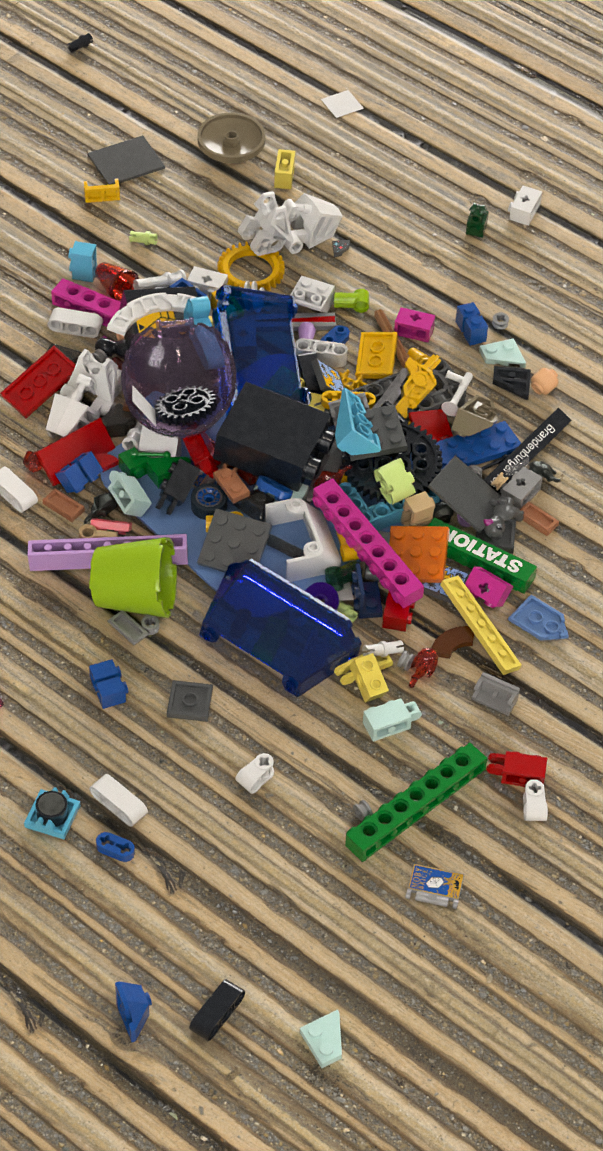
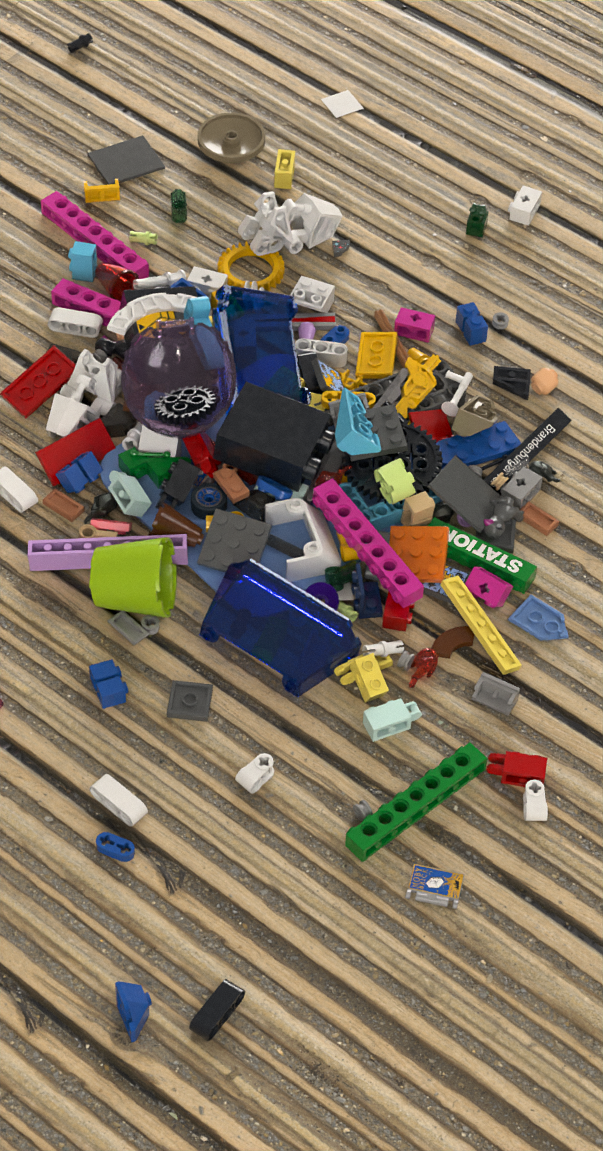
clear red piece [23,442,53,472] -> none
piece [24,787,81,840] -> none
red tile [94,454,119,472] -> none
white sticker [132,385,156,426] -> none
light aqua wing [300,1010,342,1068] -> none
lime piece [334,289,369,313] -> none
light aqua wing [479,338,526,368] -> none
none -> dark pink brick [41,191,149,286]
none -> reddish brown cone [148,502,204,547]
none -> clear green piece [170,189,187,223]

